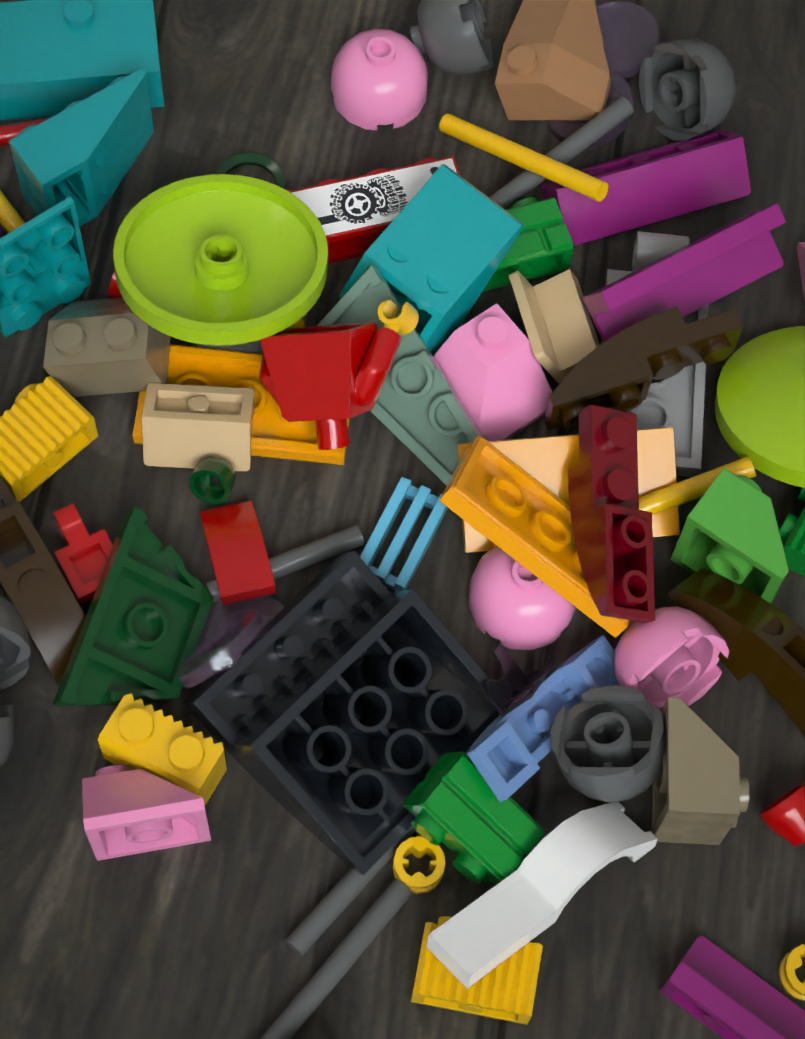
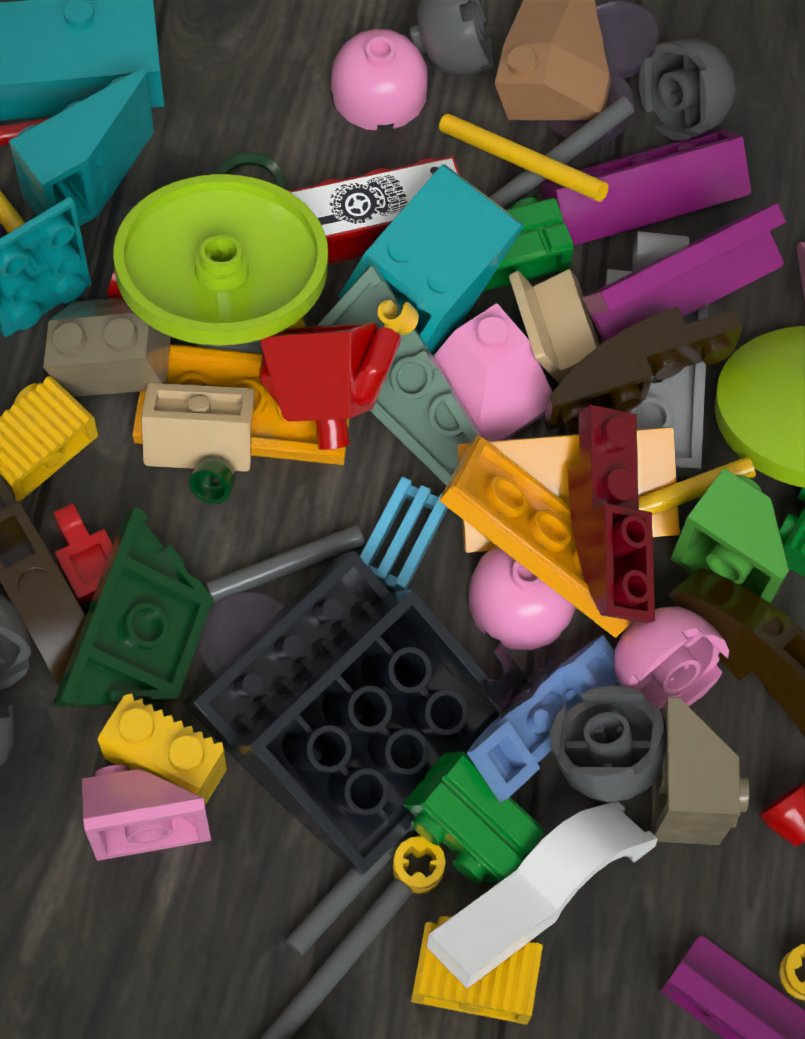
clear purple piece [176,610,265,688] -> none
red slope [199,500,276,605] -> none

